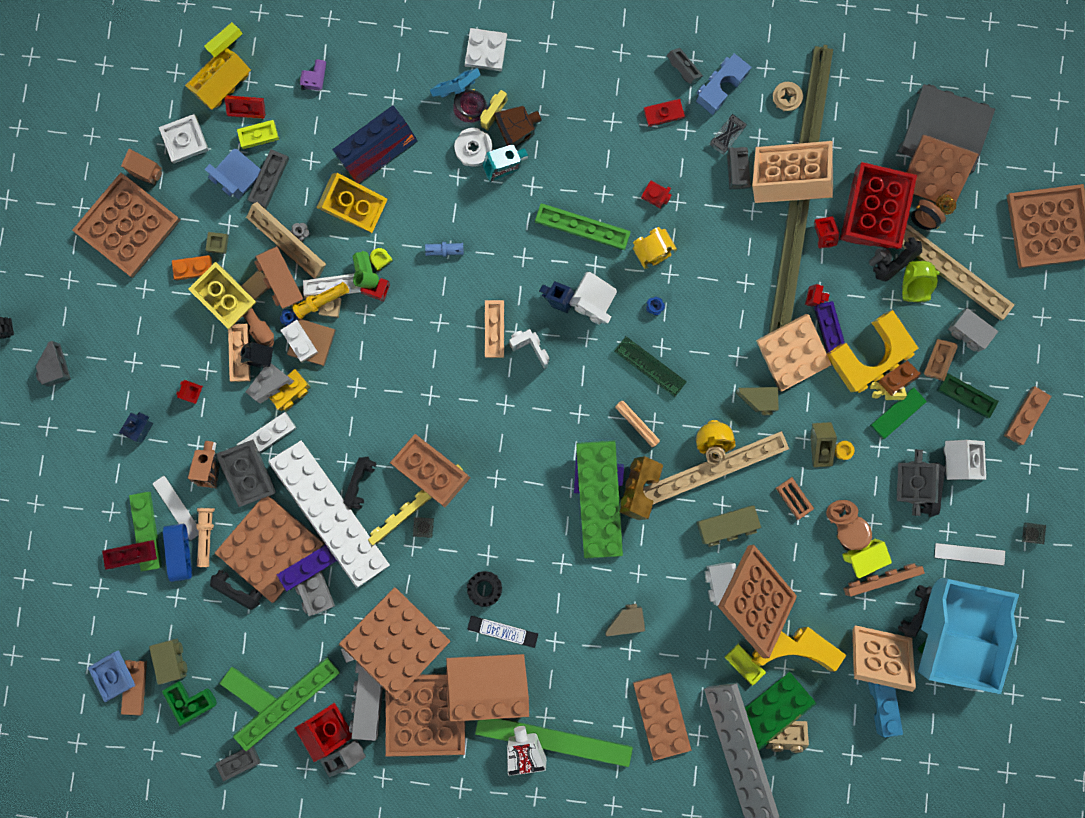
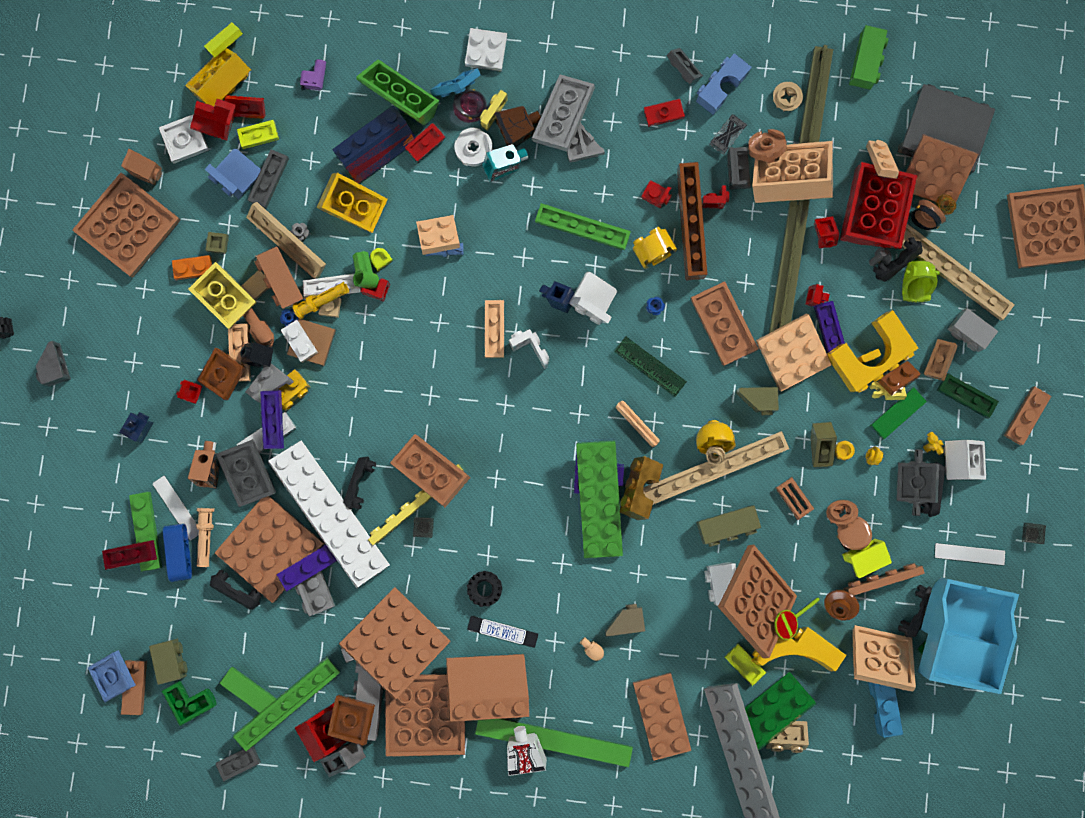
none -> red panel [190,99,236,141]
none -> dark orange tile [197,348,246,400]
none -> dark purple tile [260,390,284,449]
none -> dark orange plate [327,695,375,746]
none -> bright green slope [356,59,440,126]
none -> red plate [405,123,446,163]
none -> light nougat plate [416,215,460,255]
none -> light grey plate [532,75,595,152]
none -> light grey wing [567,122,605,163]
none -> light nougat cylinder [580,637,604,661]
none -> dark orange brick [677,162,707,280]
none -> nougat plate [690,281,758,366]
none -> red bracket [701,185,729,209]
none -> nougat plate [748,129,787,163]
none -> piece [774,598,820,640]
none -> dark orange piece [824,590,859,621]
none -> bright green brick [849,25,889,90]
none -> yellow tile [857,348,881,364]
none -> yellow plate [865,446,883,465]
none -> light nougat plate [866,140,899,179]
none -> yellow plant [923,432,944,455]

